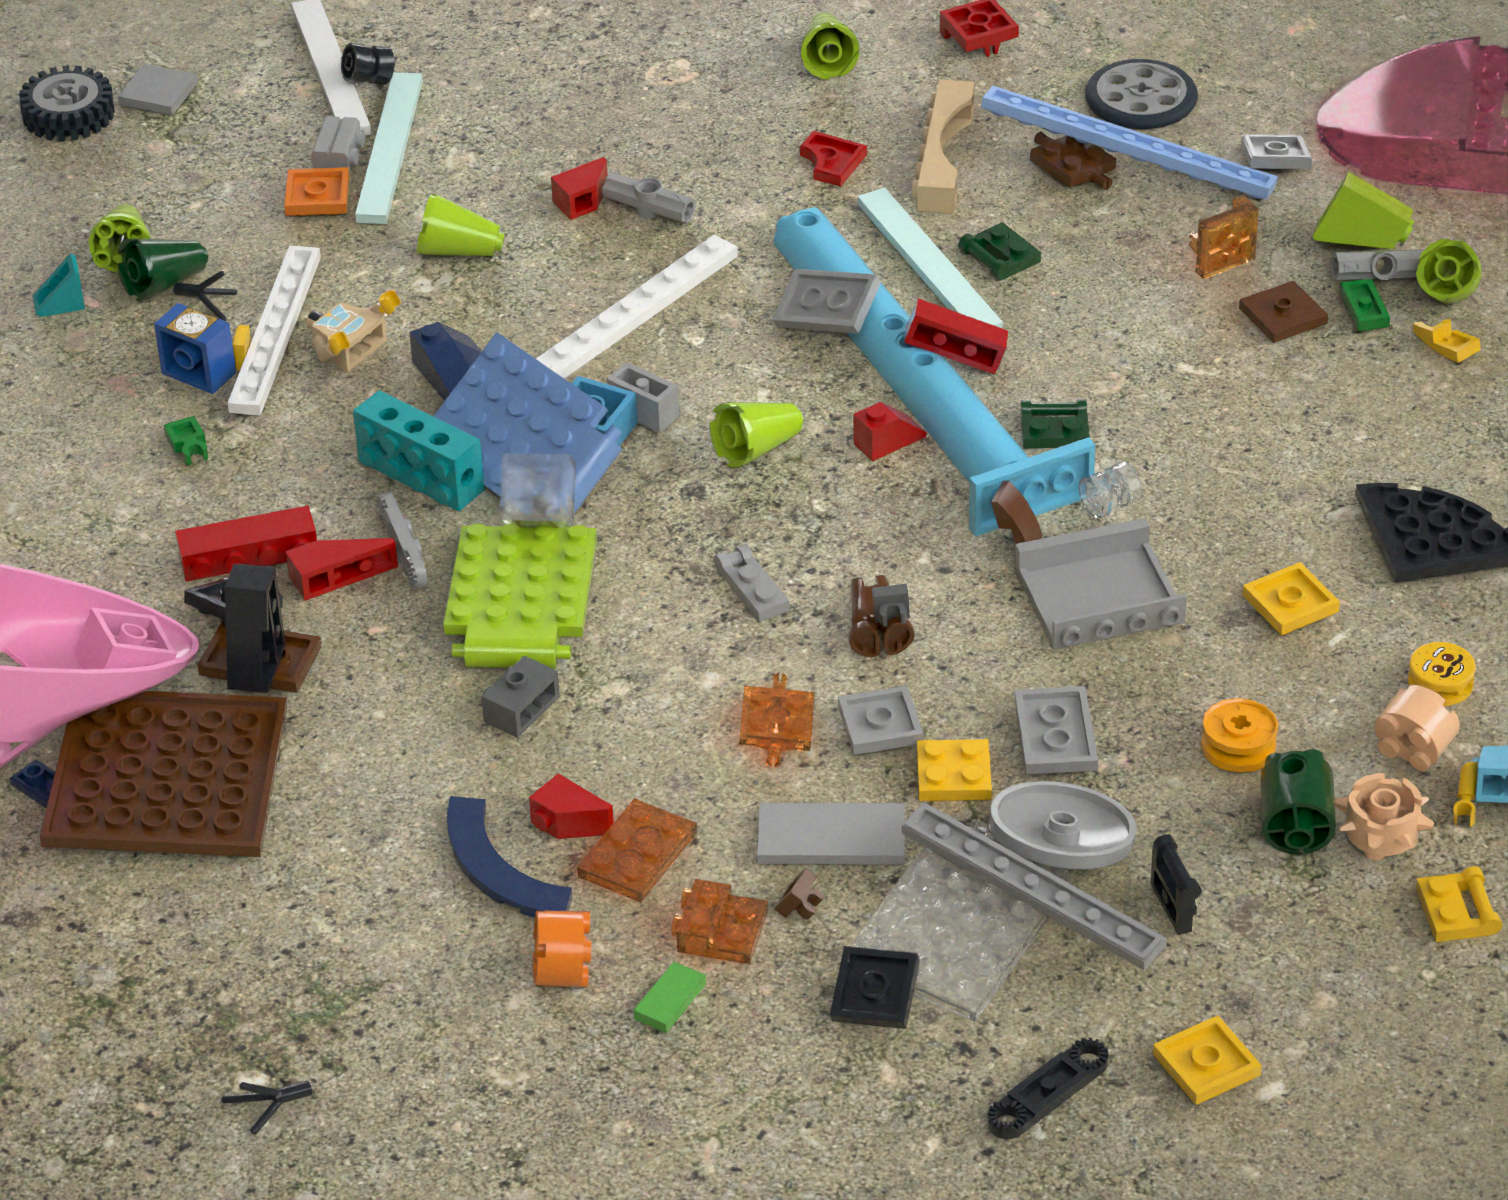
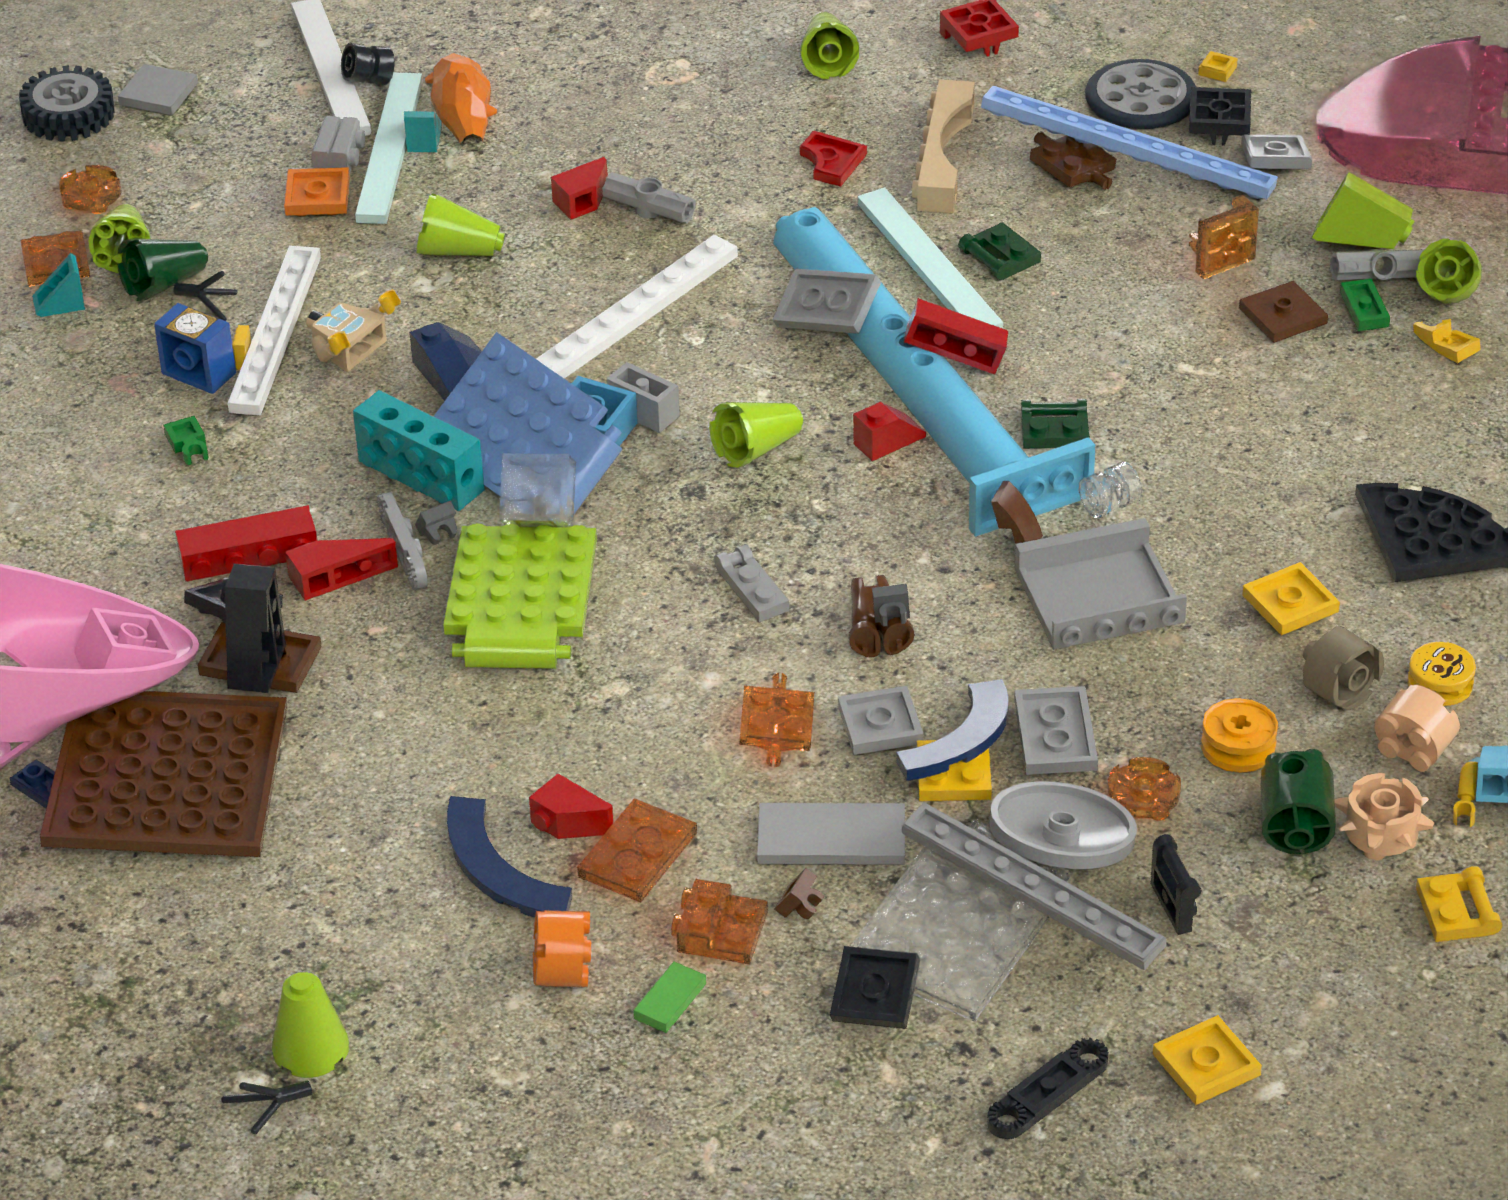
dark grey brick [481,656,560,738] -> none
none -> clear orange plate [21,230,91,286]
none -> clear orange plate [59,165,122,214]
none -> lime cone [272,972,349,1078]
none -> teal slope [404,111,442,152]
none -> dark grey tile [415,501,457,545]
none -> orange piece [425,53,497,144]
none -> tile [896,679,1009,781]
none -> clear orange plate [1108,757,1181,821]
none -> black piece [1189,87,1251,146]
none -> yellow tile [1198,51,1238,82]
none -> dark tan brick [1303,625,1384,710]

